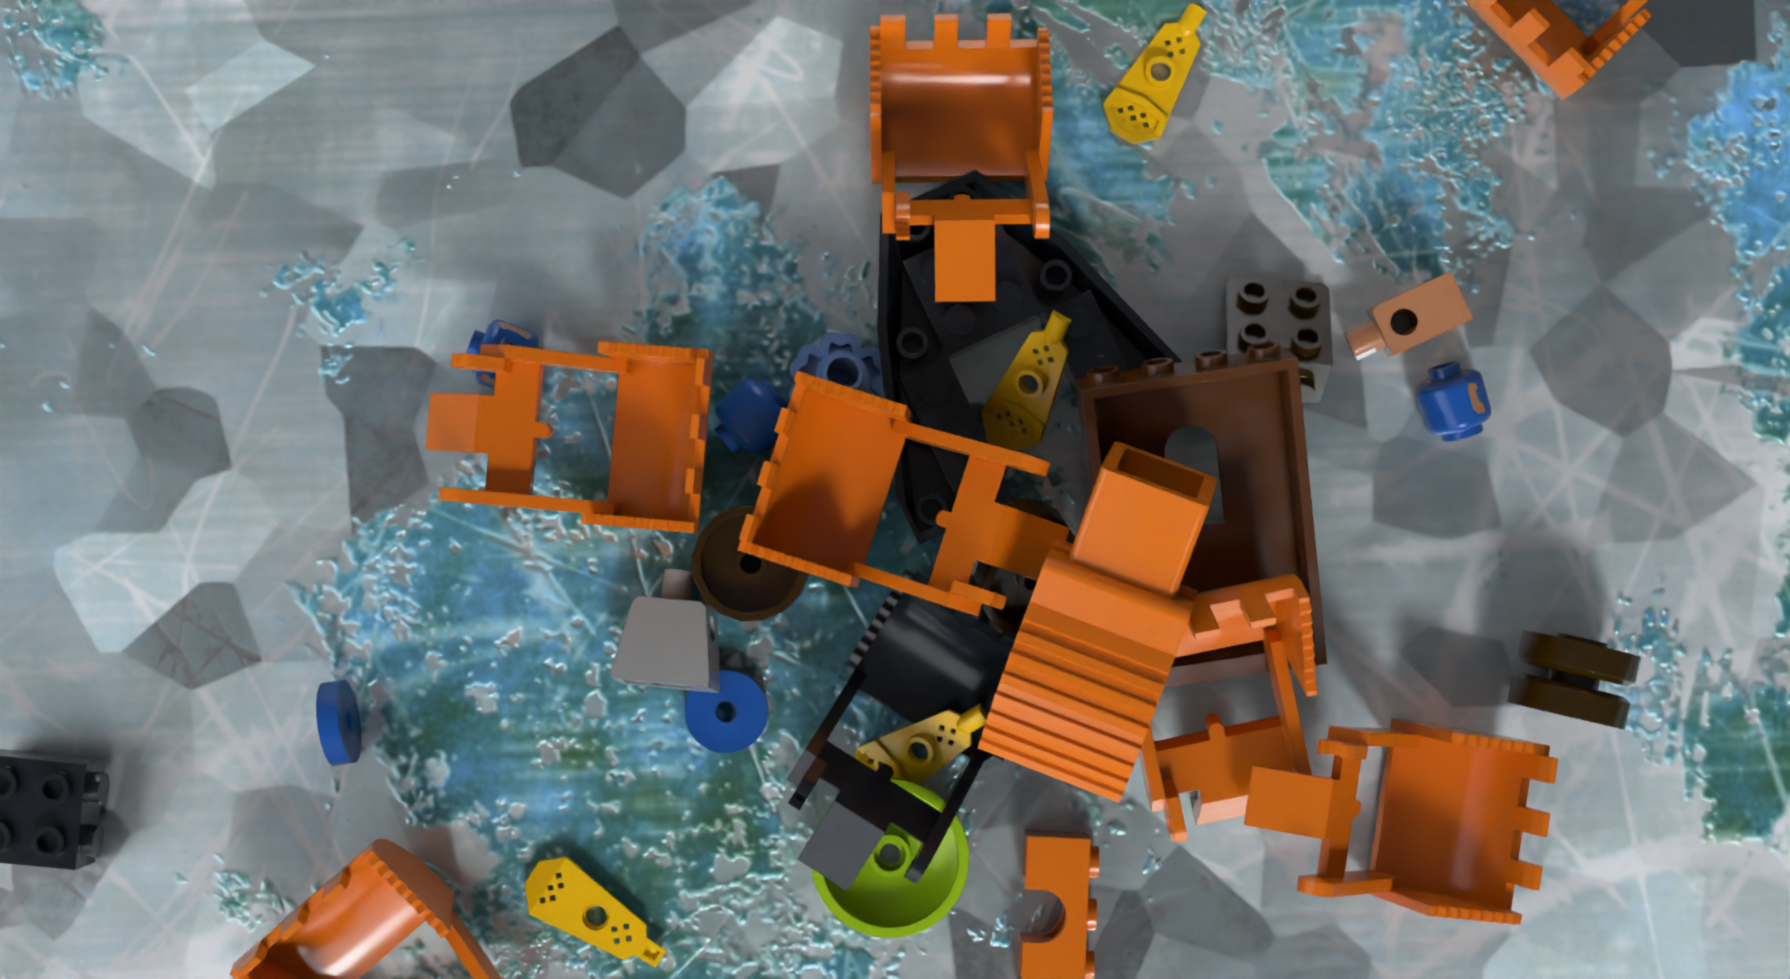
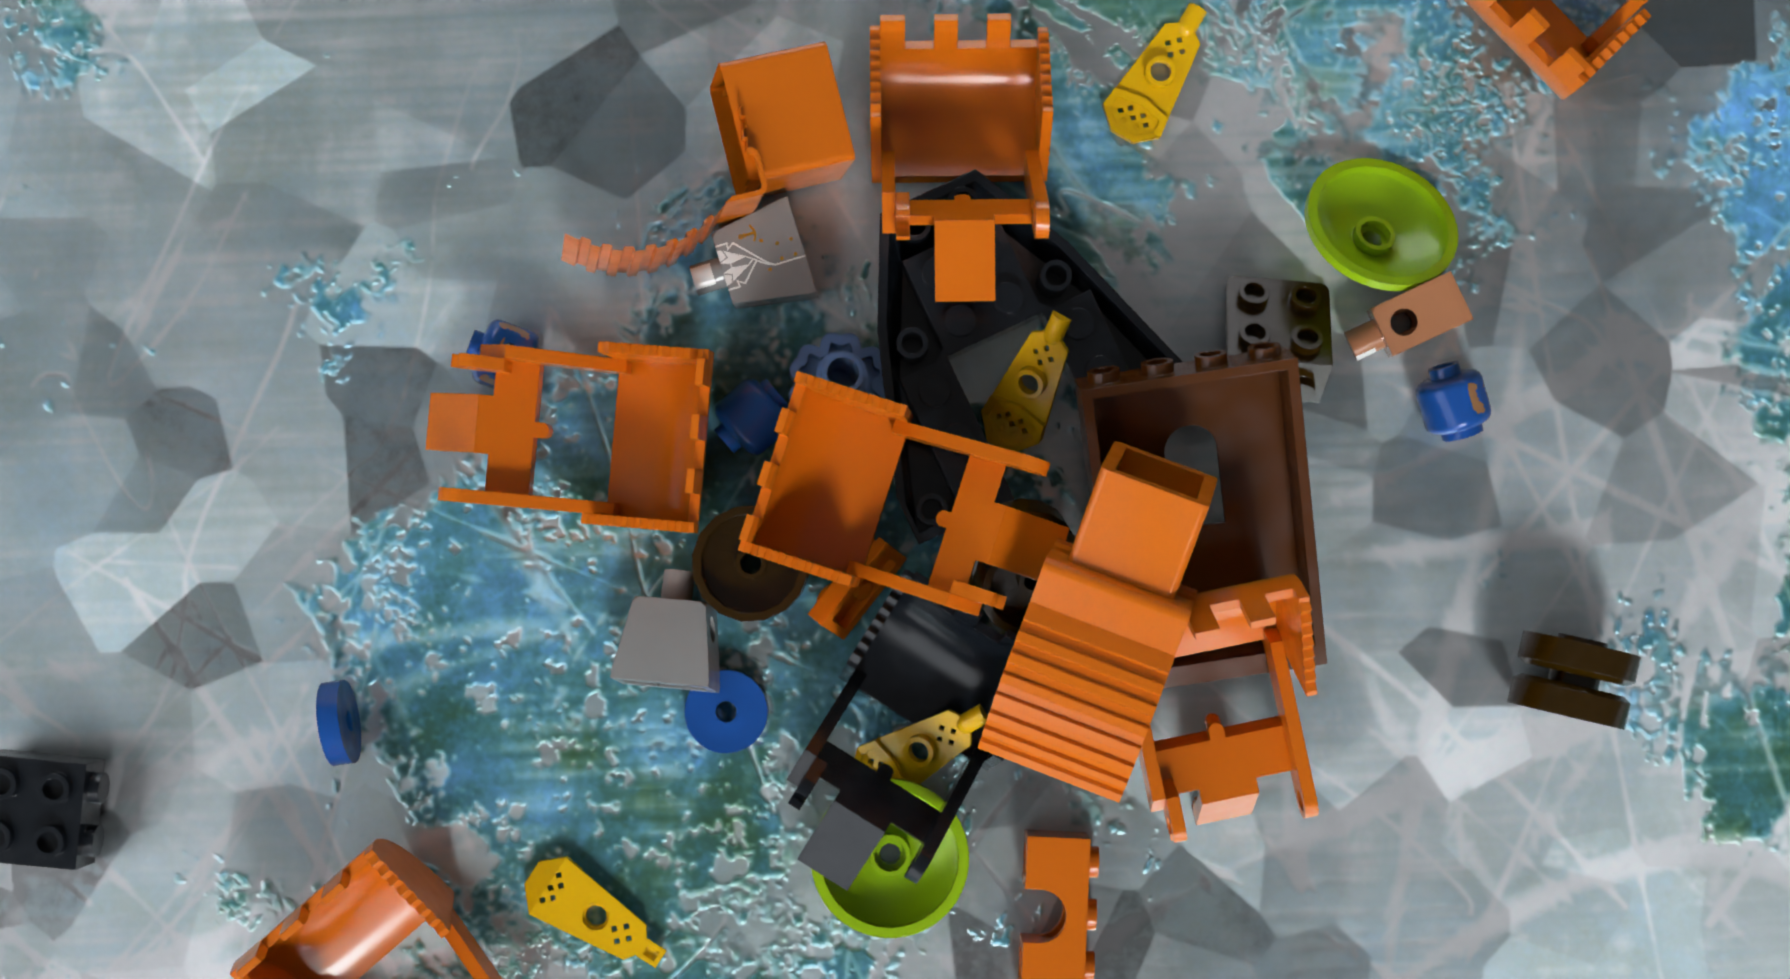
orange piece [1244,718,1558,925] -> none
none -> orange piece [561,41,855,277]
none -> light grey torso [689,196,818,309]
none -> orange plate [808,537,907,640]
none -> lime dish [1304,158,1458,291]

